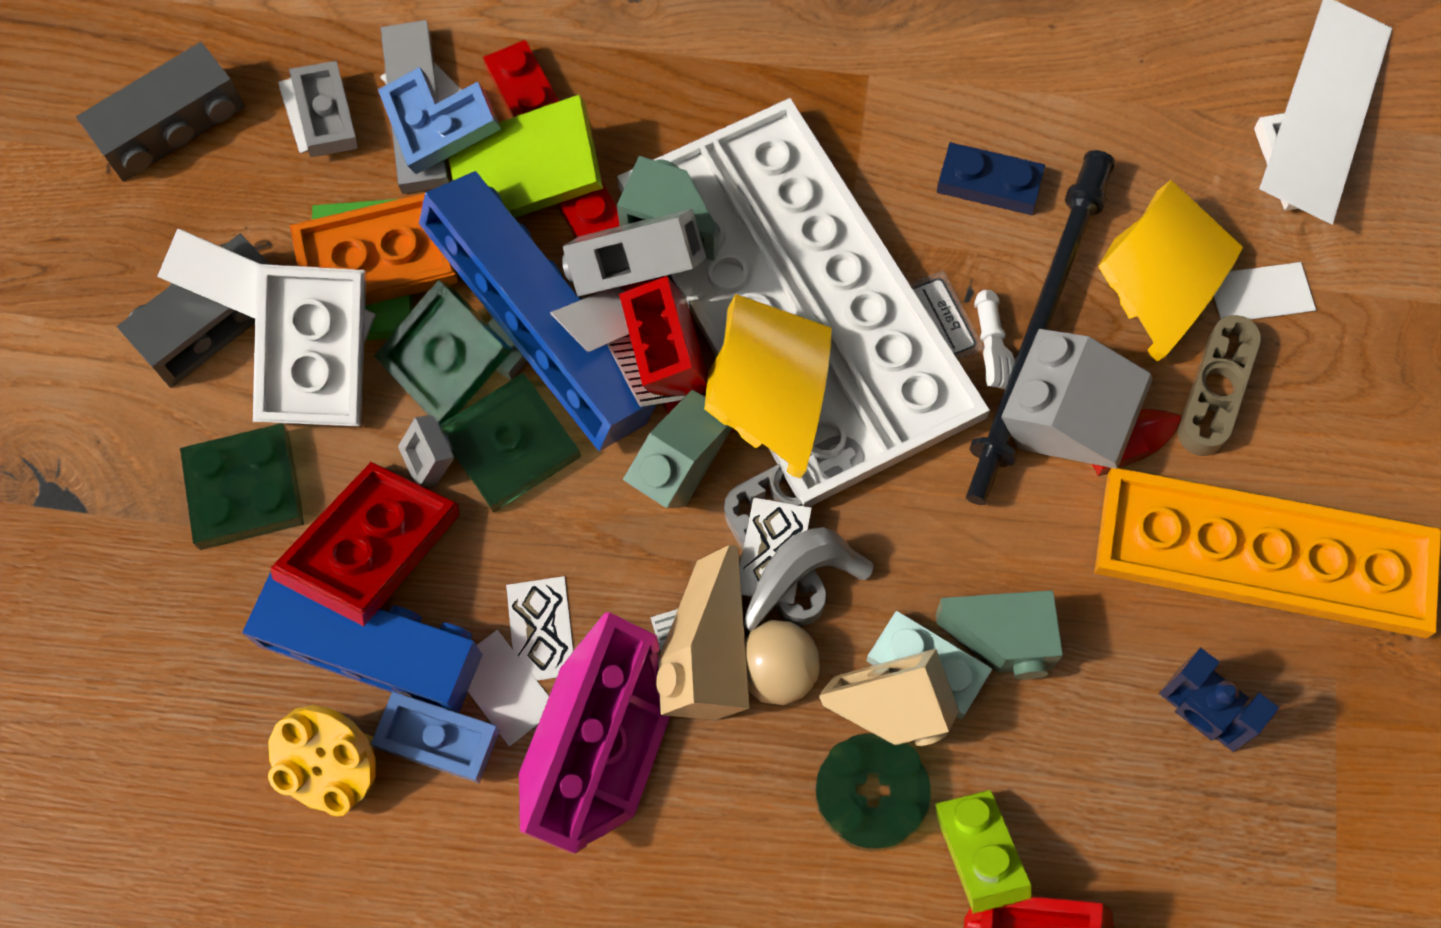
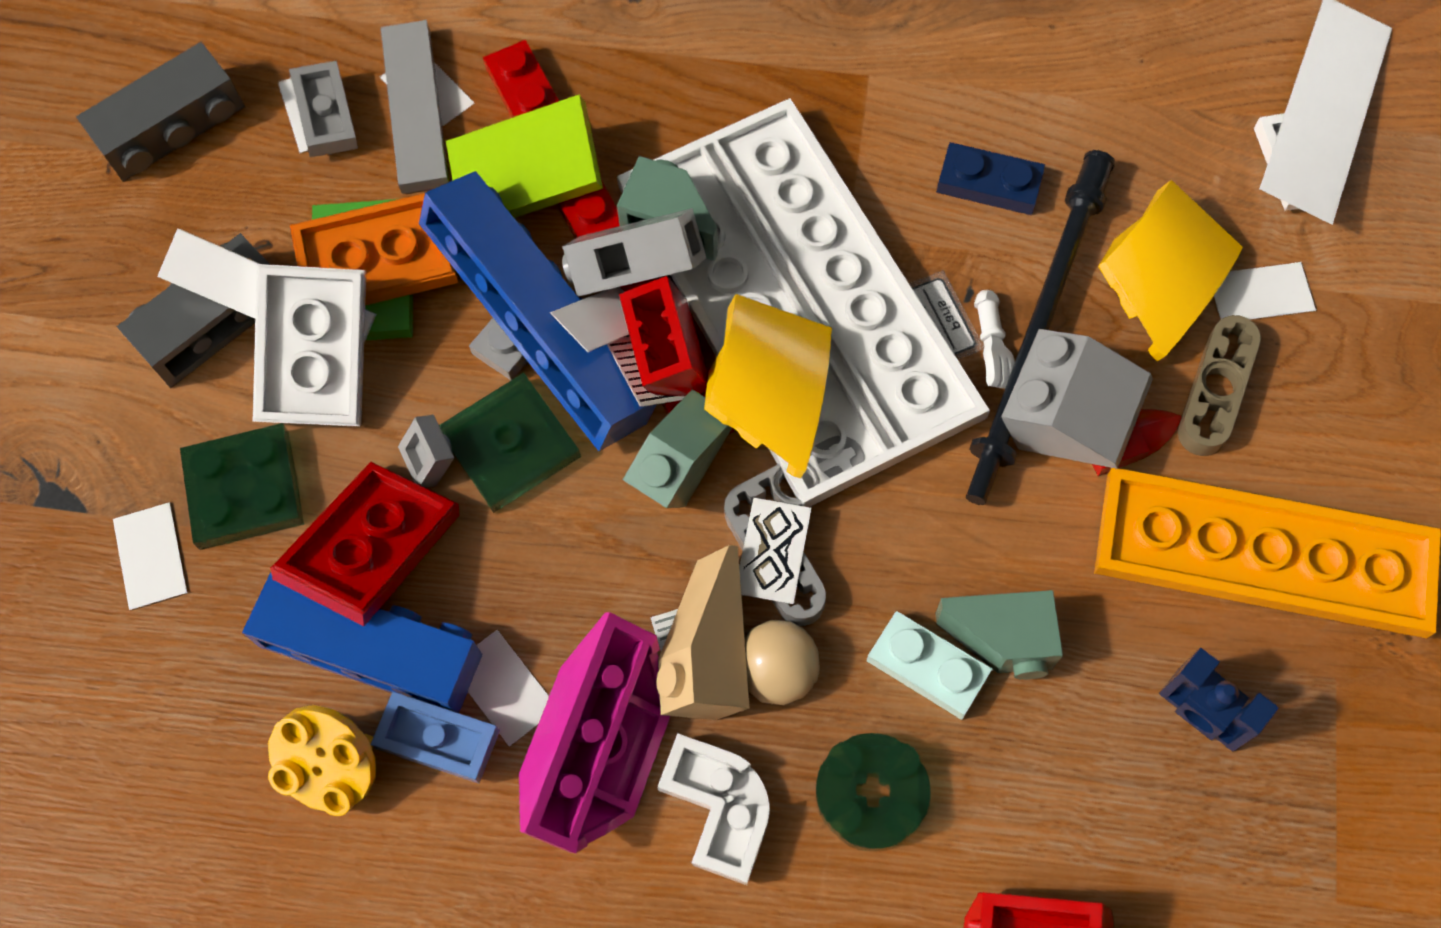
clear green plate [374,279,513,427] -> none
medium blue plate [378,67,501,174] -> none
white sticker [506,576,573,681] -> none
light grey piece [743,527,874,631] -> none
tan slope [819,649,959,746] -> none
lime piece [936,790,1031,913] -> none
none -> white sticker [113,502,187,610]
none -> white plate [658,733,769,885]

